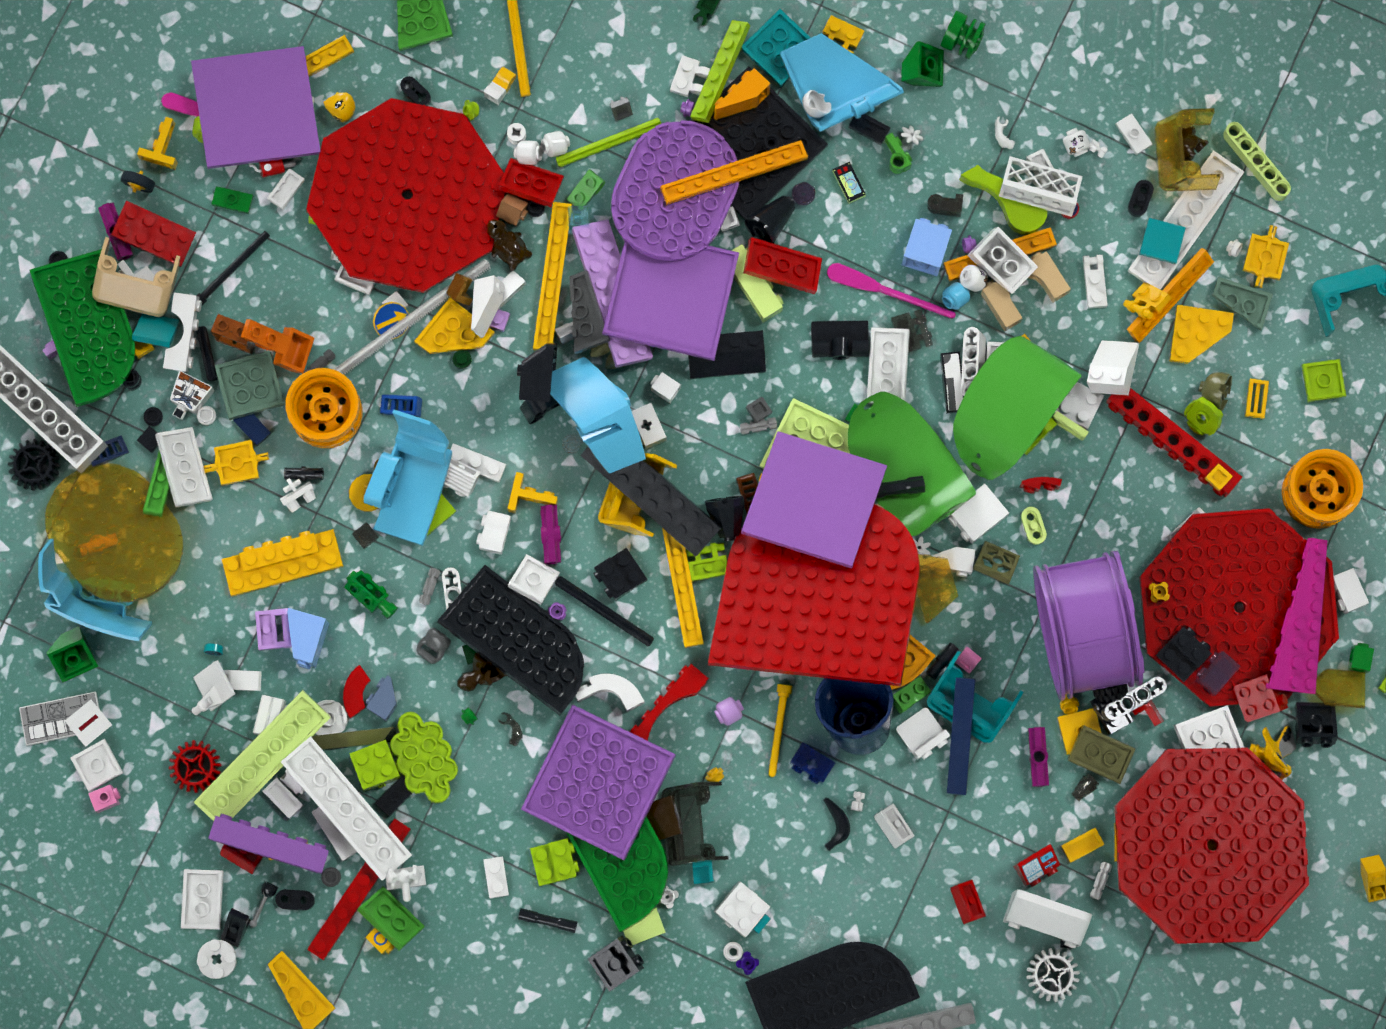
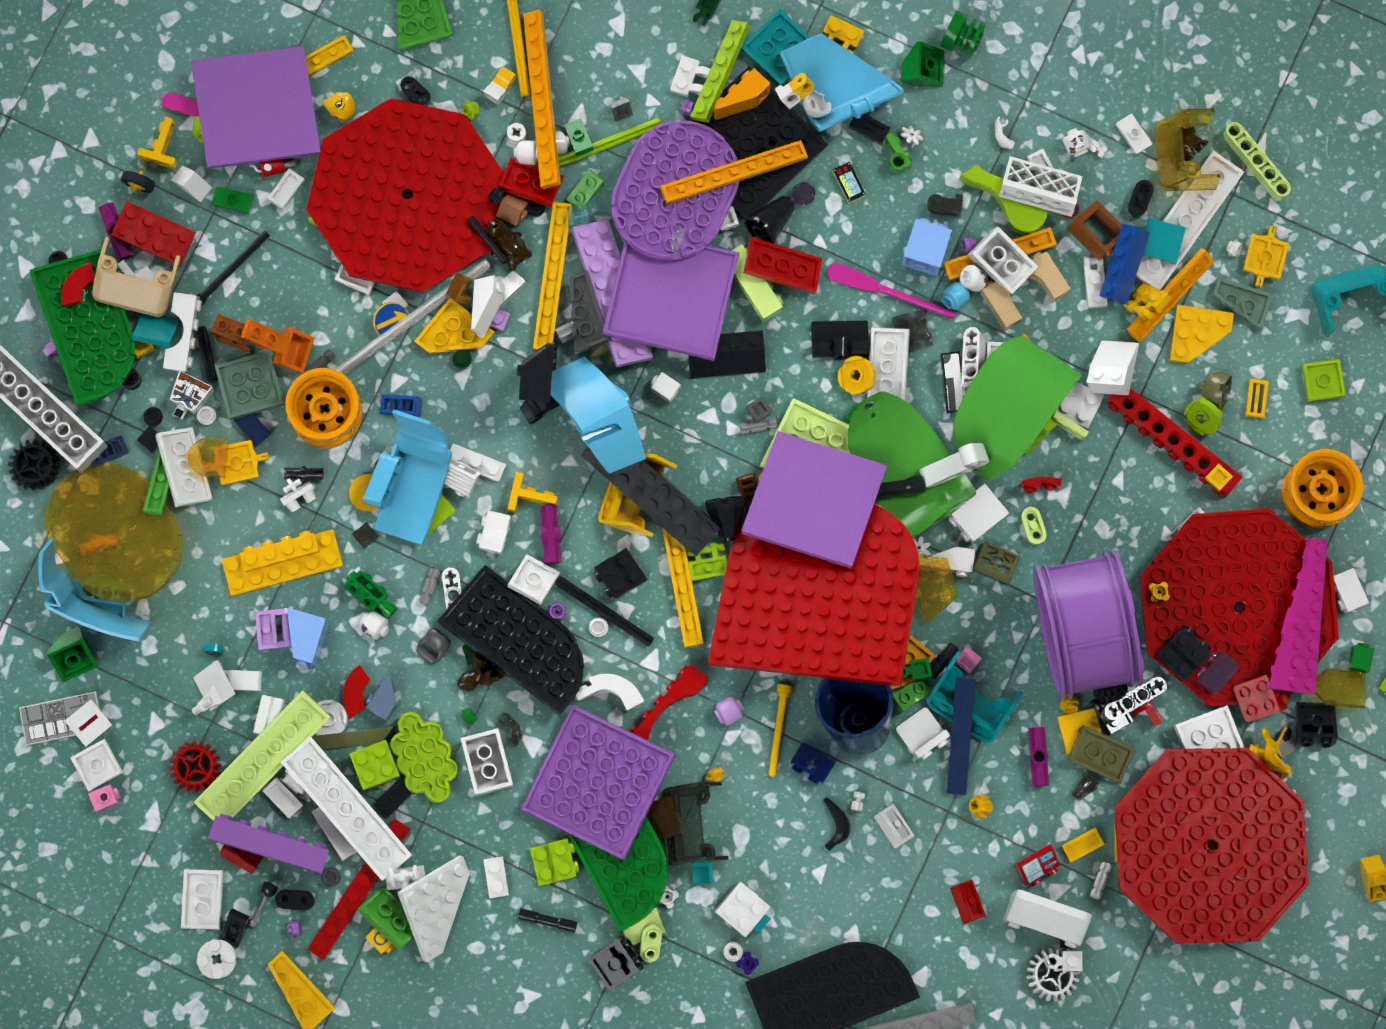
white brick [632,403,666,450] -> none
none -> red tile [61,263,95,308]
none -> white slope [171,166,213,203]
none -> clear yellow tile [188,438,229,478]
none -> medium lavender plate [287,919,302,938]
none -> white head [360,611,390,640]
none -> white plate [397,856,470,962]
none -> white brick [461,728,514,797]
none -> black bar [467,215,508,264]
none -> black plate [487,187,504,205]
none -> light orange plate [523,9,561,189]
none -> plate [564,118,594,157]
none -> white plate [589,618,608,637]
none -> yellowish green plate [639,923,662,962]
none -> clear plate [669,227,686,253]
none -> leg [775,73,815,110]
none -> yellow plate [838,356,876,395]
none -> green plate [902,658,932,681]
none -> white beam [919,443,990,489]
none -> yellow gear [969,794,993,818]
none -> white plate [1048,951,1083,971]
none -> dark orange window [1067,200,1122,261]
none -> blue brick [1099,224,1150,305]

